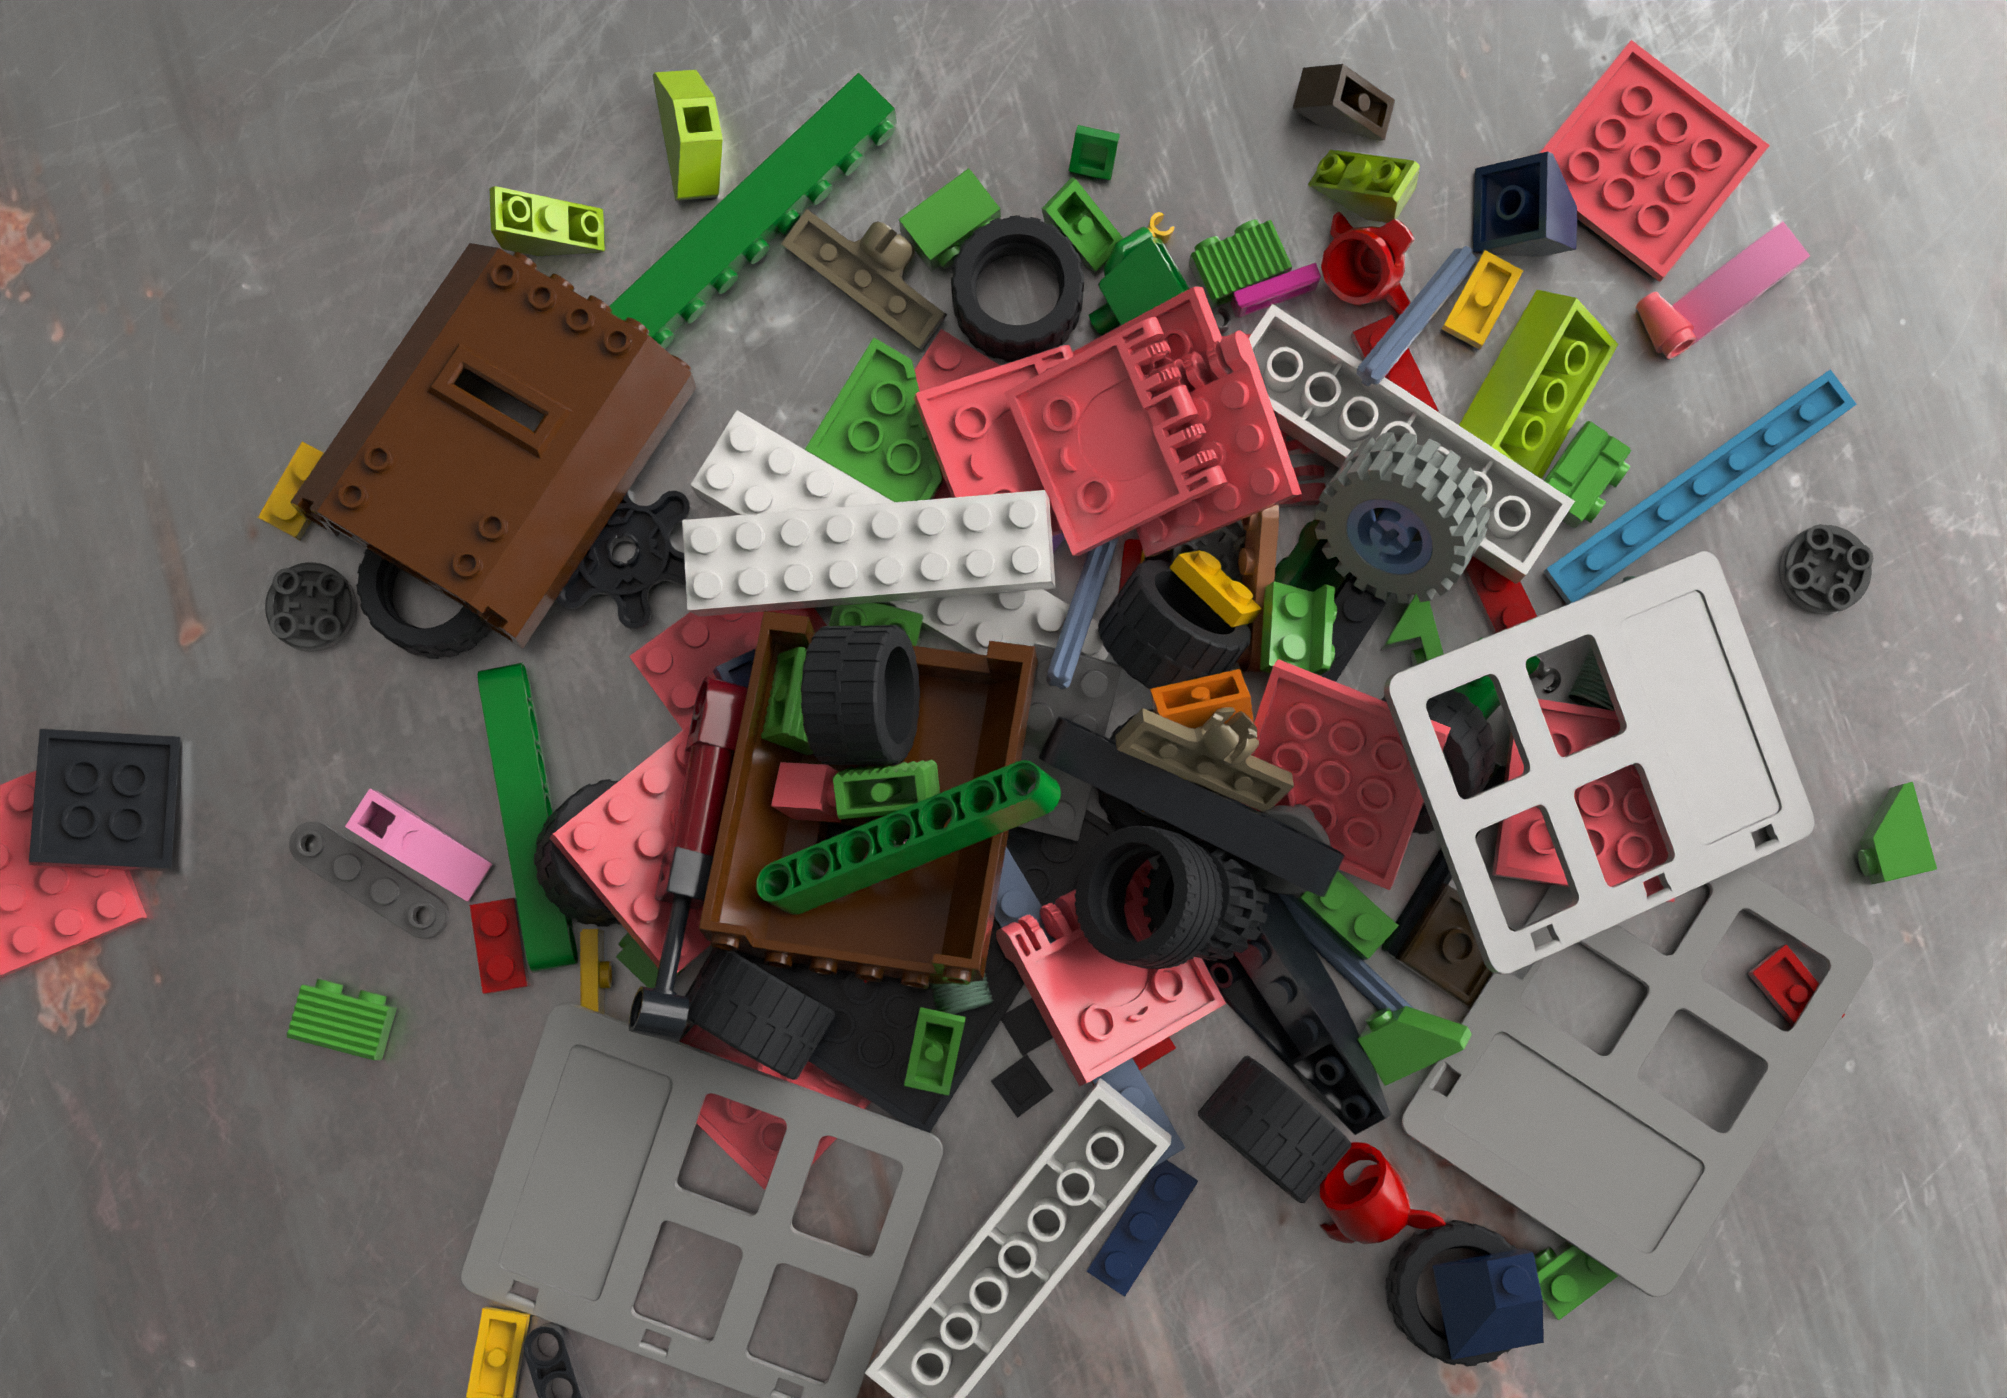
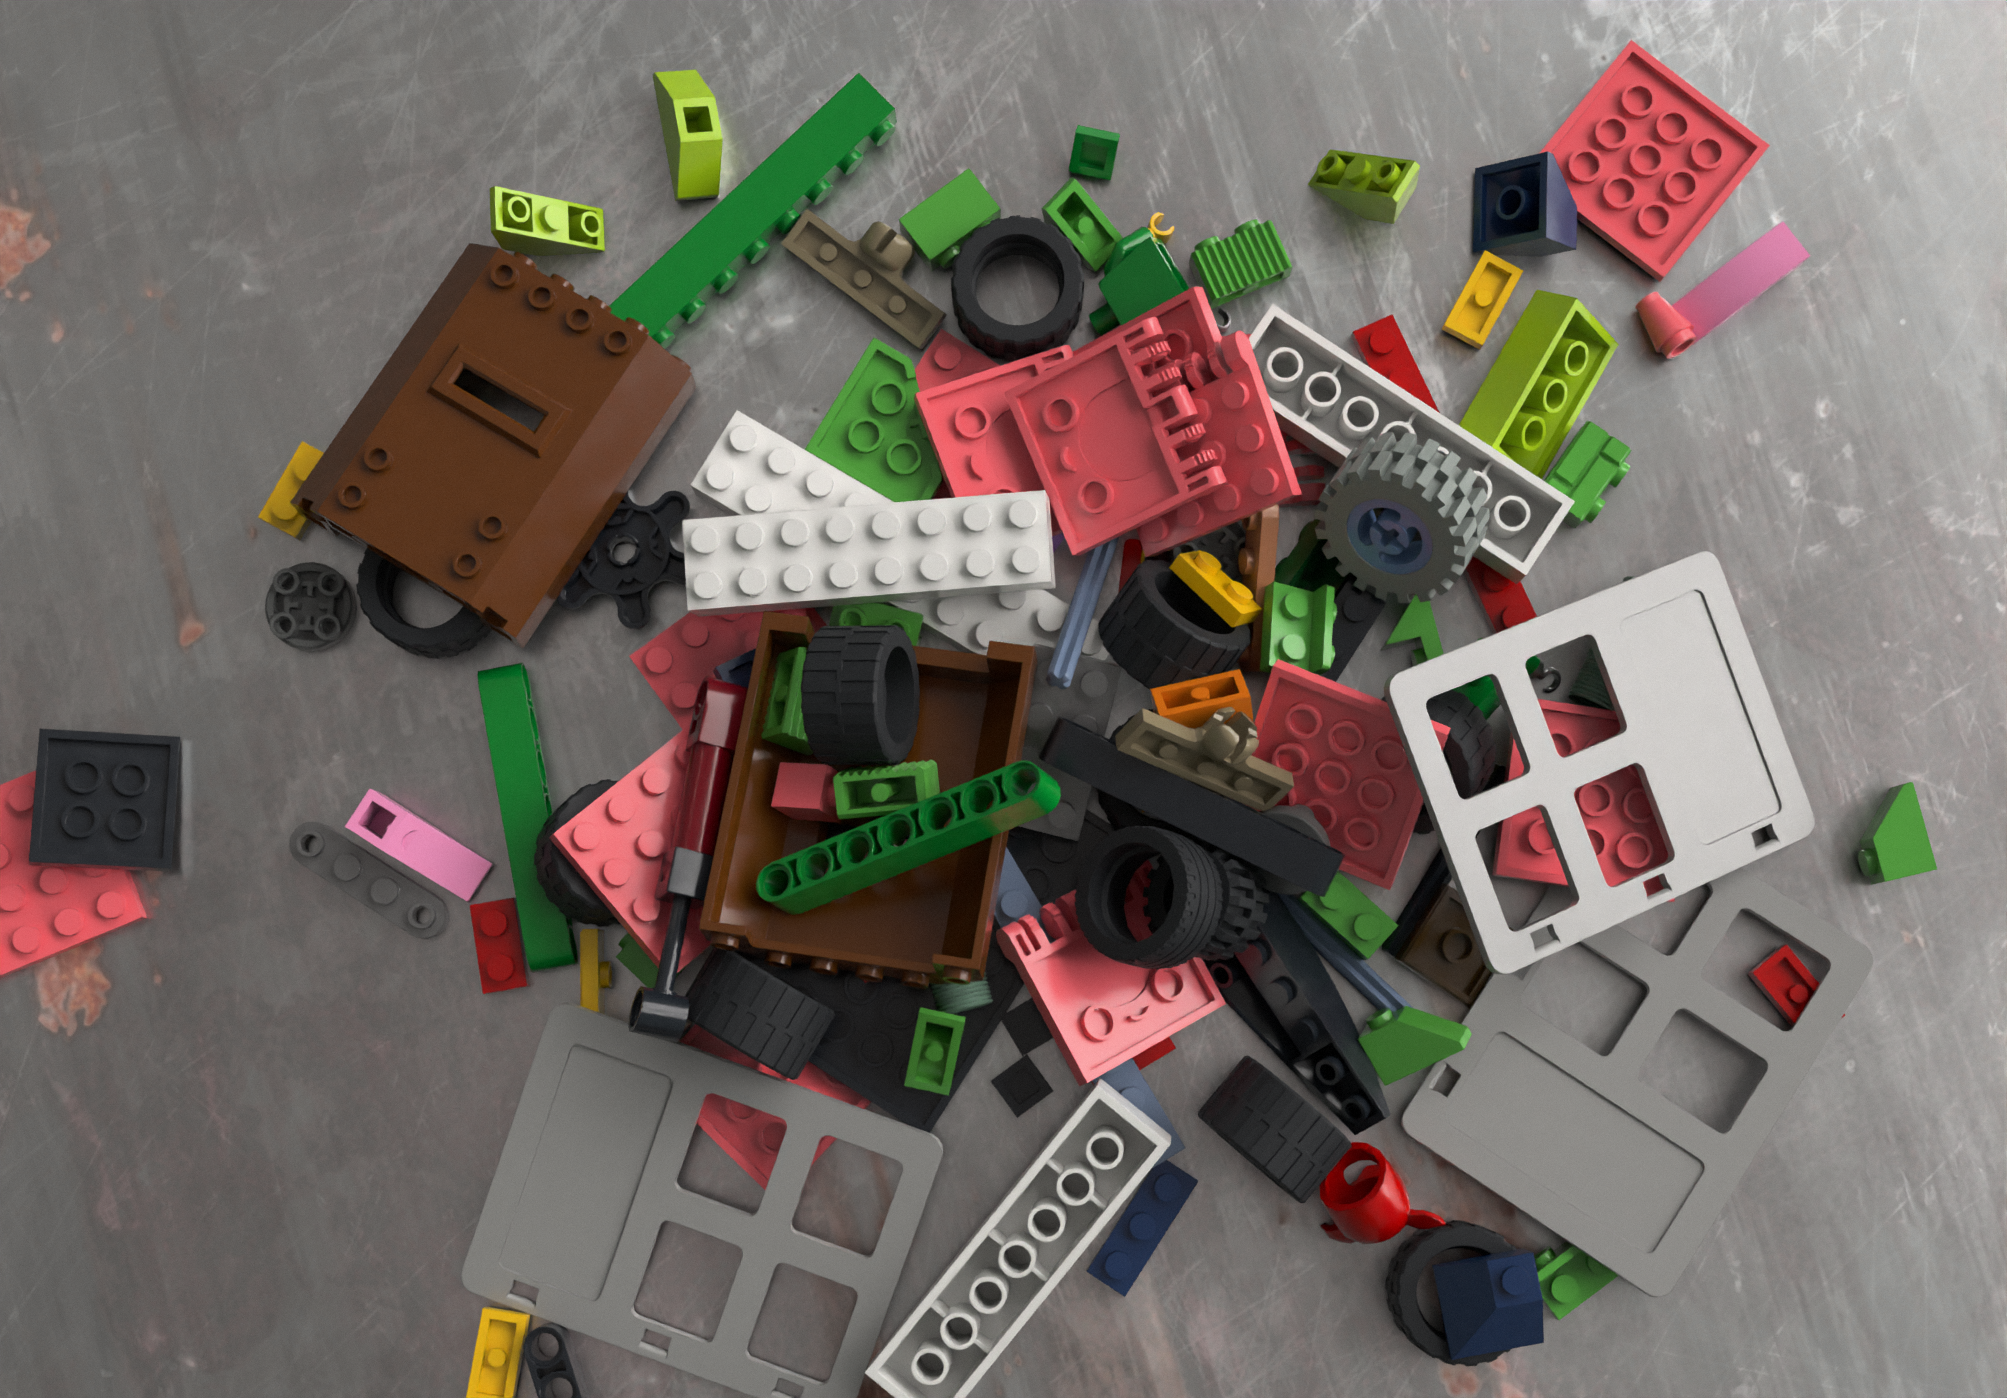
bright green brick [287,978,397,1060] -> none
dark pink tile [1230,262,1321,318] -> none
dark brown slope [1293,64,1395,141] -> none
red piece [1321,211,1415,315] -> none
sand blue axle [1357,246,1477,386] -> none
dark azure plate [1543,369,1857,604] -> none
dark grey tile [1779,524,1873,614] -> none

